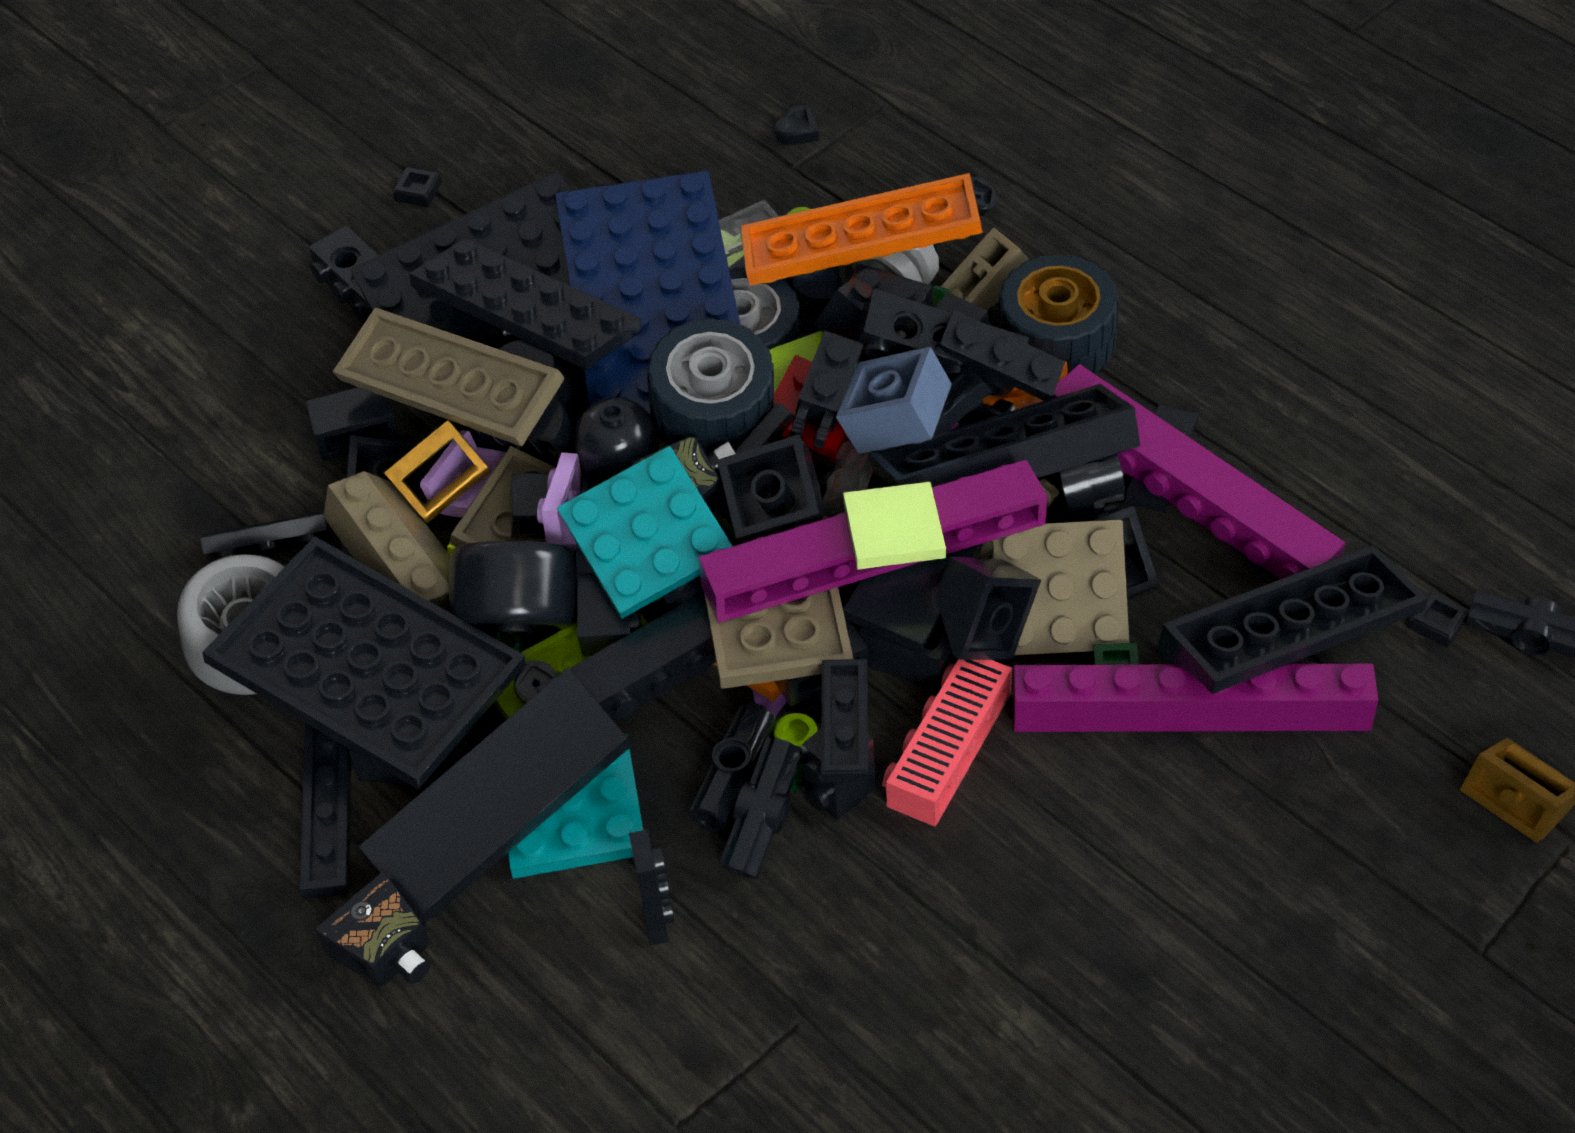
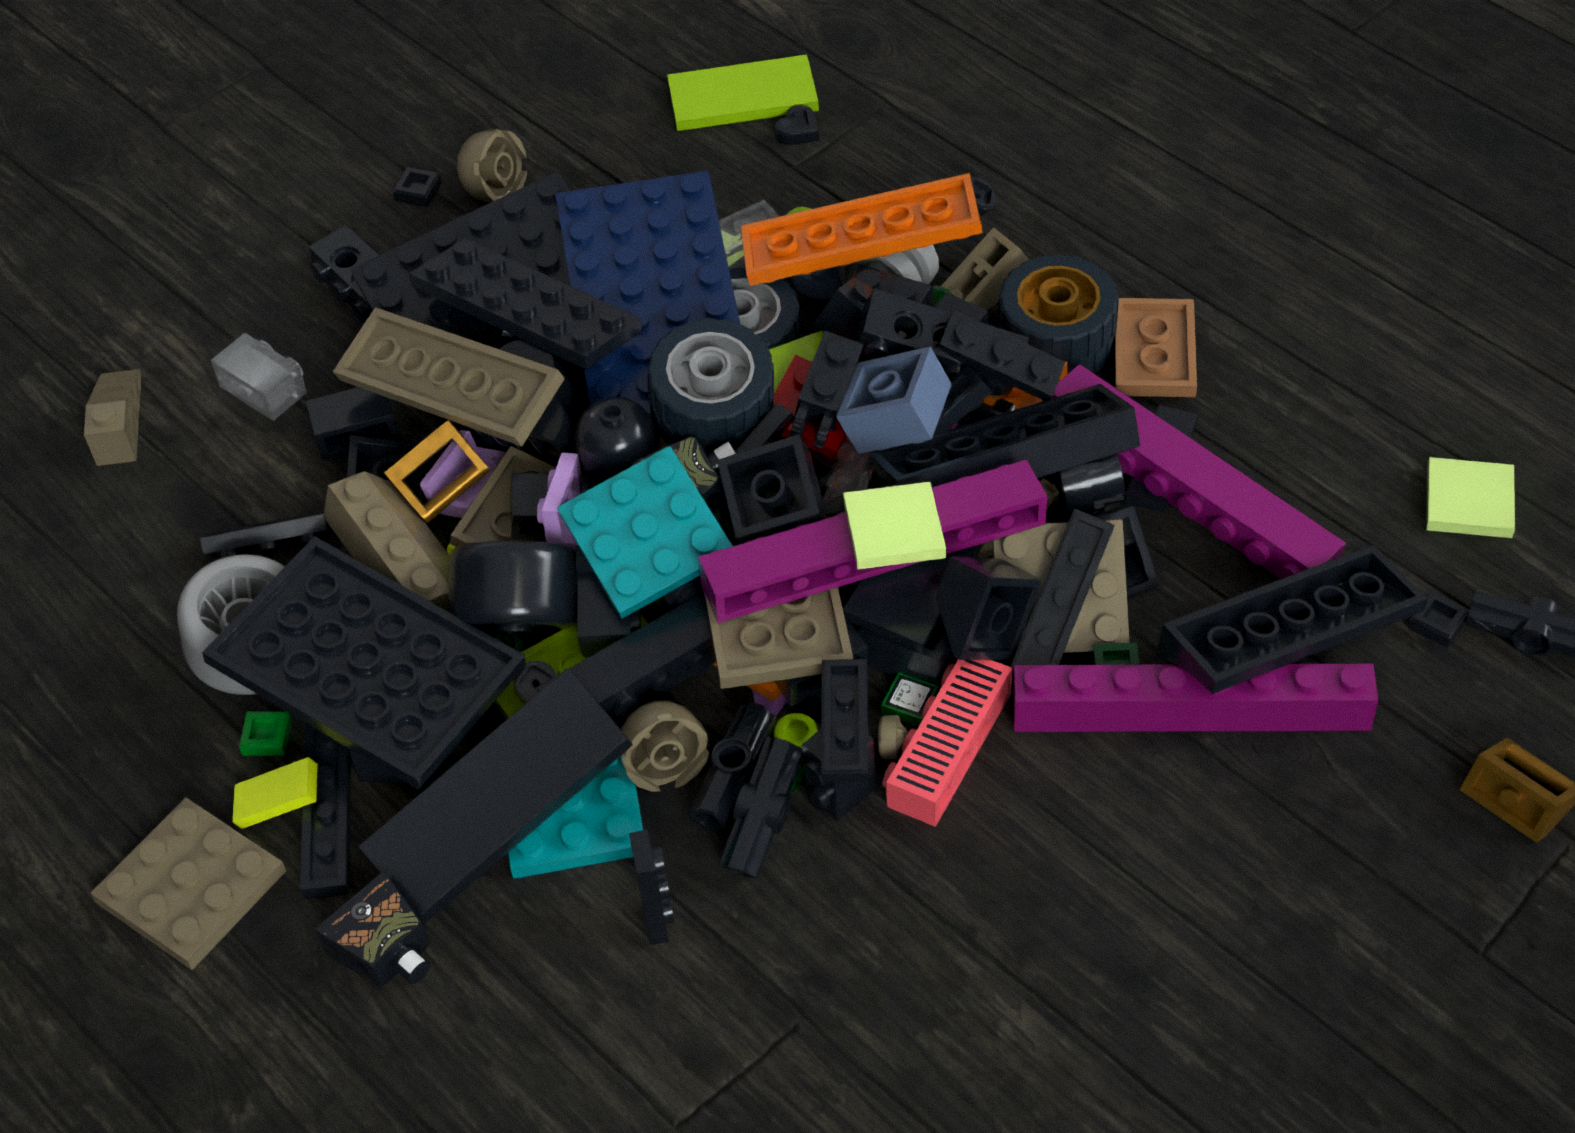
none -> dark tan slope [84,369,141,466]
none -> dark tan plate [90,798,286,970]
none -> clear brick [211,333,307,421]
none -> neon yellow tile [233,757,318,829]
none -> green tile [239,711,292,756]
none -> dark tan cylinder [457,129,527,203]
none -> dark tan cylinder [620,701,709,792]
none -> lime tile [667,54,819,131]
none -> dark tan tile [878,715,908,760]
none -> tile [881,672,939,727]
none -> black tile [1010,509,1115,673]
none -> medium nougat plate [1115,298,1197,397]
none -> yellowish green tile [1426,457,1515,538]

